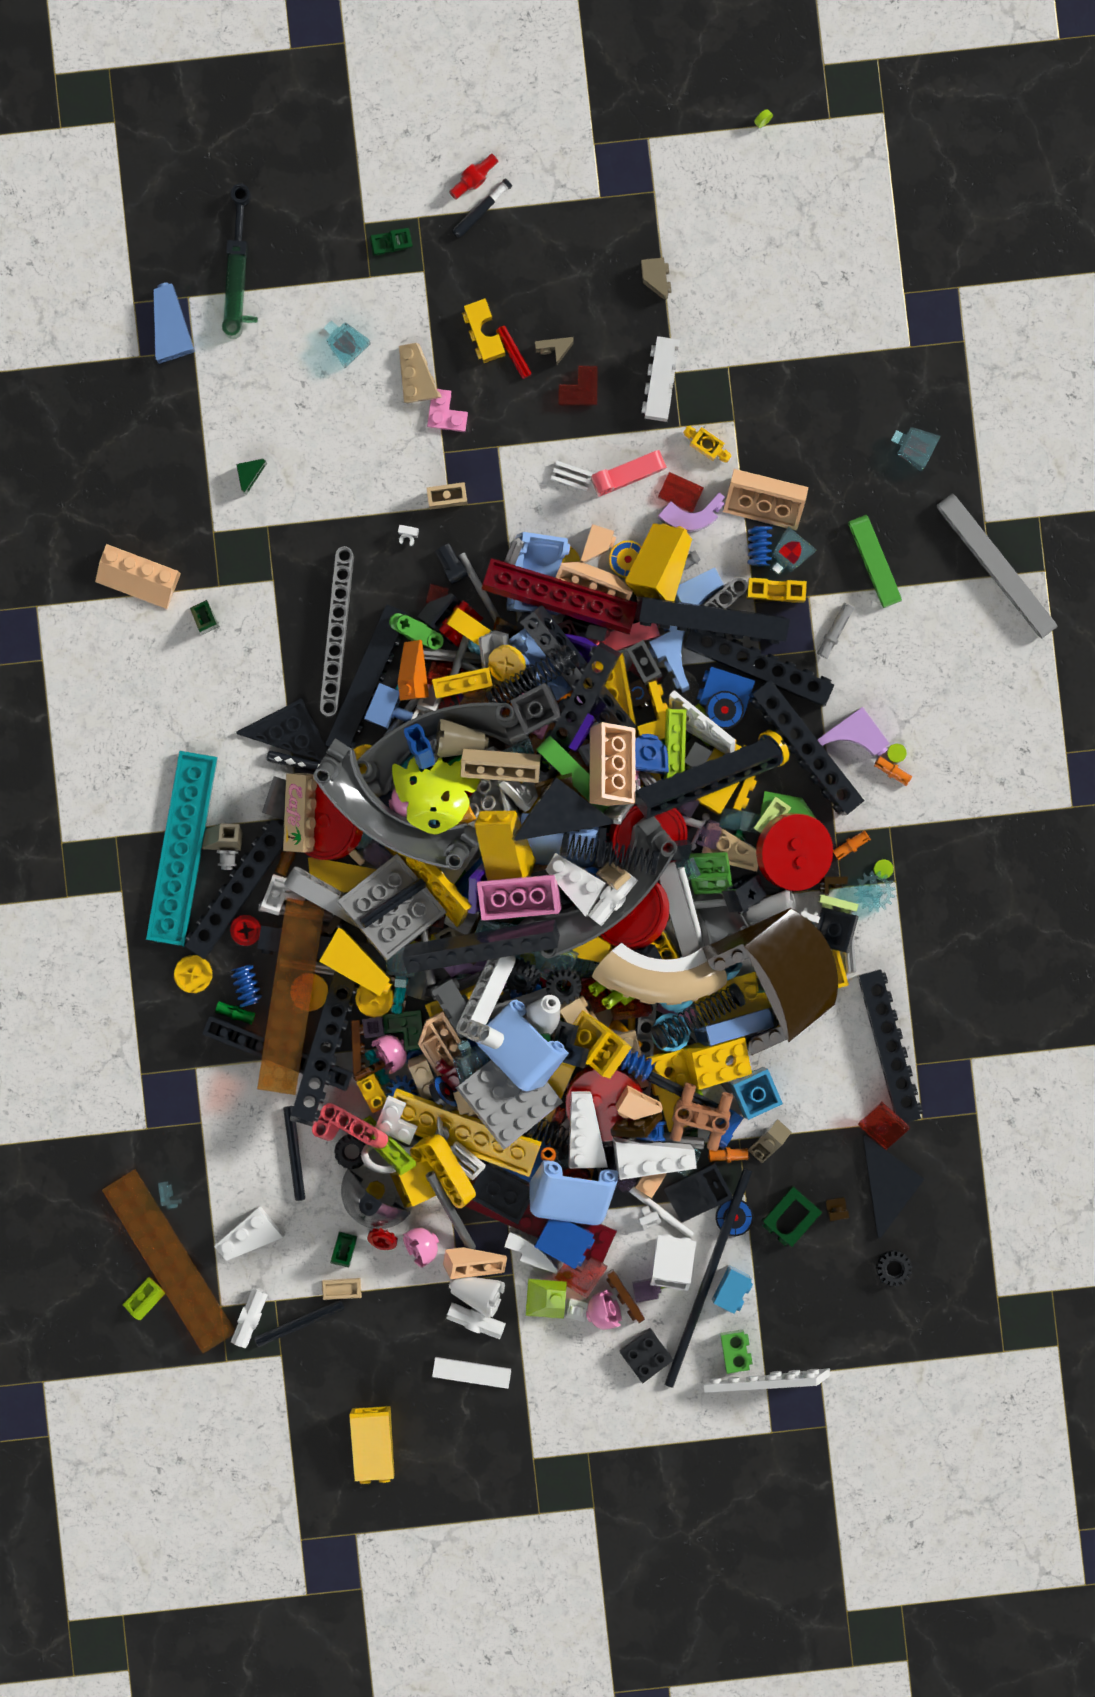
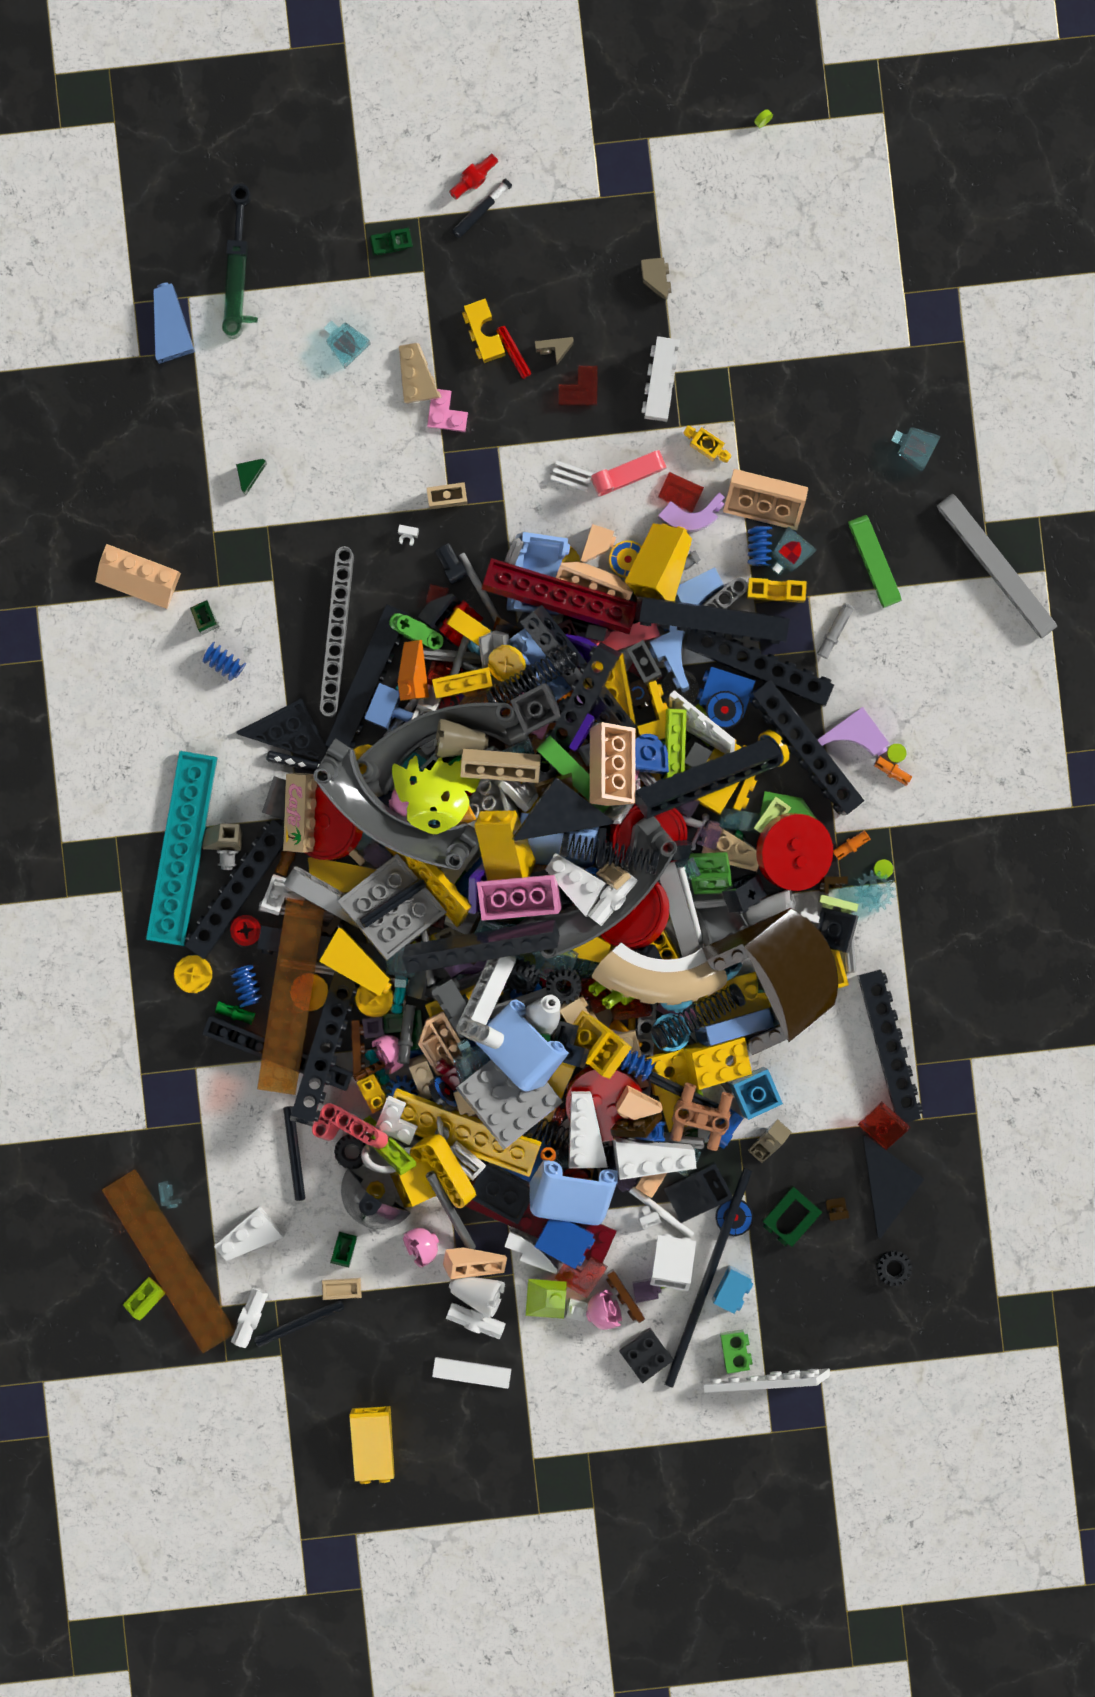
red gear [367,1228,398,1250] -> none
blue brick [404,723,435,770] -> none
orange pin [709,1147,748,1163] -> none
none -> blue piece [203,641,247,681]
none -> dark grey pin [397,1005,416,1064]

